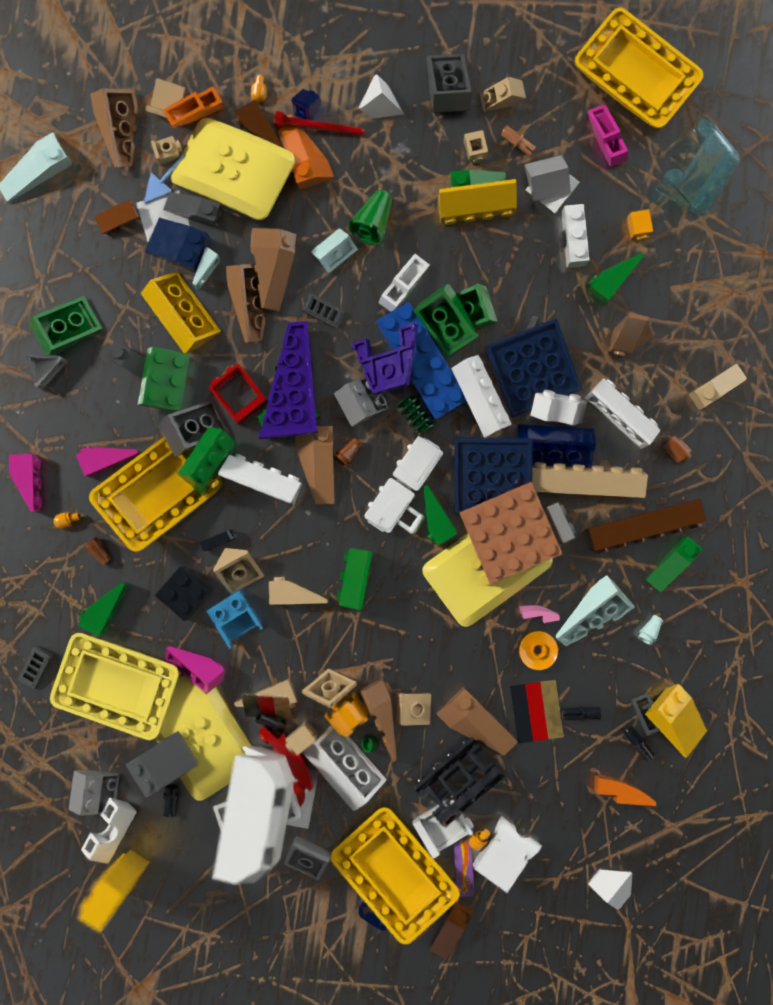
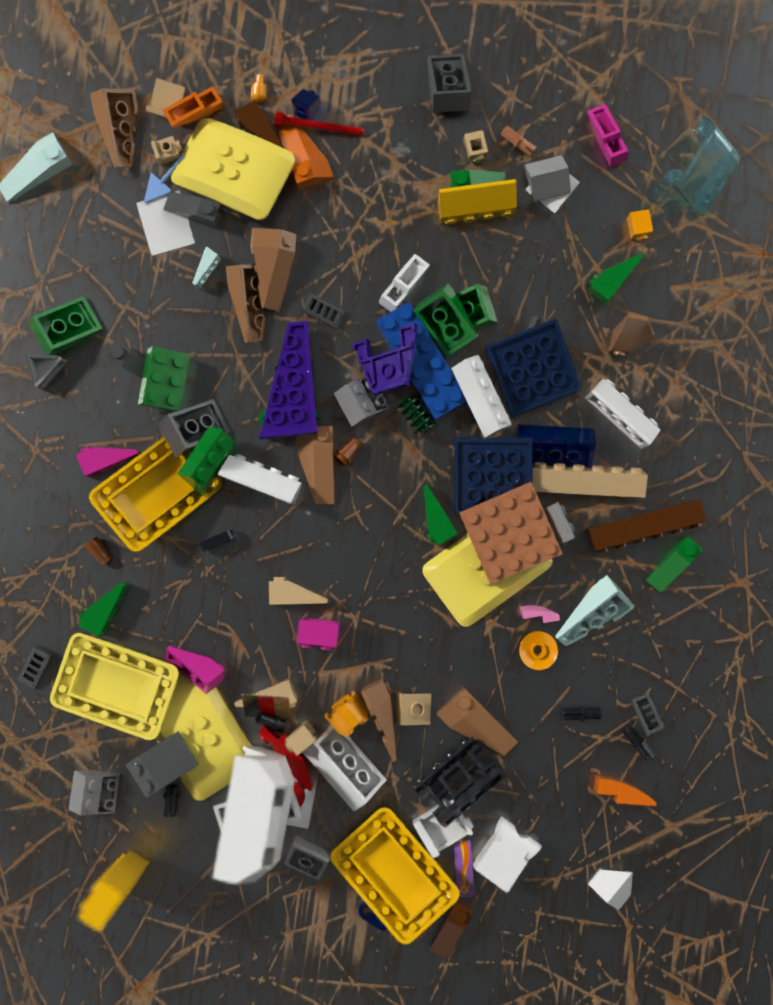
dark pink slope [9,454,42,512] -> none
light orange cylinder [53,512,81,529] -> none
white arch [81,798,137,864] -> none
dark orange slope [94,200,139,234] -> none
yellow slope [141,271,221,354] -> none
dark blue slope [144,217,211,274] -> none
black brick [155,566,213,621] -> none
dark azure piece [206,590,264,649] -> none
red window [209,363,268,425] -> none
tan slope [213,548,264,595] -> none
tan slope [302,669,357,708] -> none
light aqua panel [311,229,358,273] -> none
green slope [336,548,373,610] -> none
green cone [348,190,392,245] -> none
white slope [359,74,404,119] -> none
green hinge [362,736,379,752] -> none
white piece [364,436,443,534] -> none
light orange cylinder [469,829,490,850] -> none
tan slope [480,77,526,112] -> none
sticker [510,680,564,744] -> none
white brick [531,390,587,425] -> none
white arch [561,204,589,268] -> none
yellow wedge [575,8,703,129] -> none
light aqua cone [638,615,663,645] -> none
yellow slope [645,684,707,758] -> none
dark orange brick [663,435,692,464] -> none
tan slope [689,363,747,410] -> none
none -> dark pink brick [297,618,340,650]

